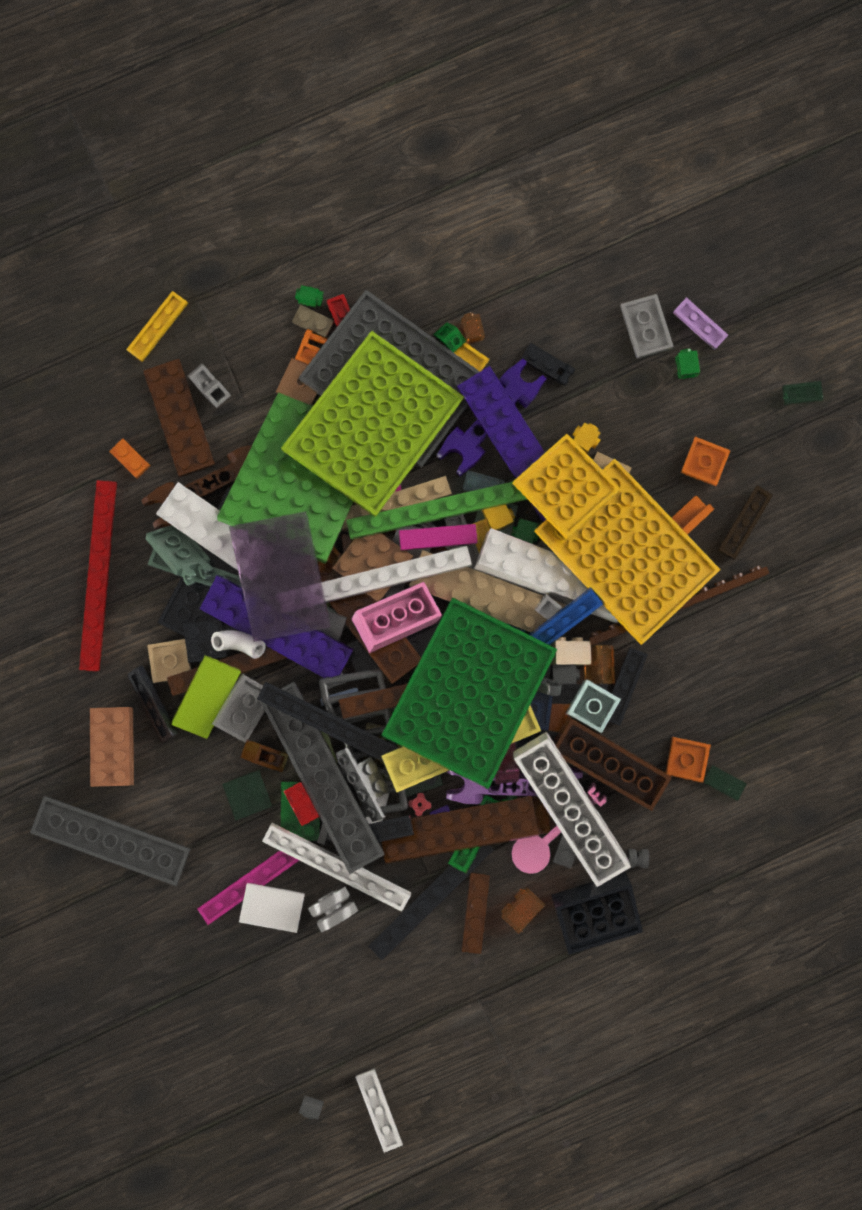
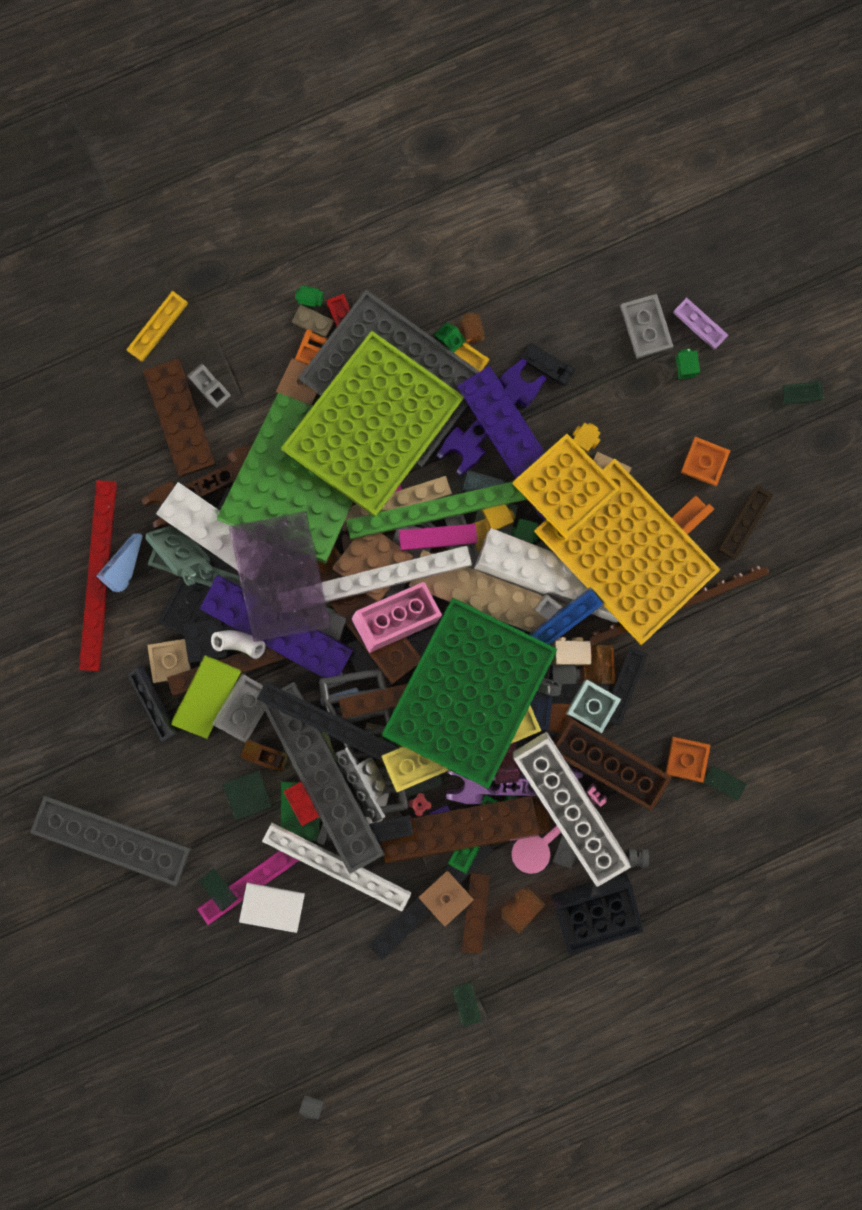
nougat brick [90,707,134,787] -> none
orange plate [109,439,150,479] -> none
light grey wheel [308,886,359,932] -> none
white plate [356,1068,403,1153] -> none
none -> light blue slope [97,533,142,592]
none -> clear green plate [199,868,238,911]
none -> medium nougat plate [418,870,474,926]
none -> clear green plate [452,982,482,1027]

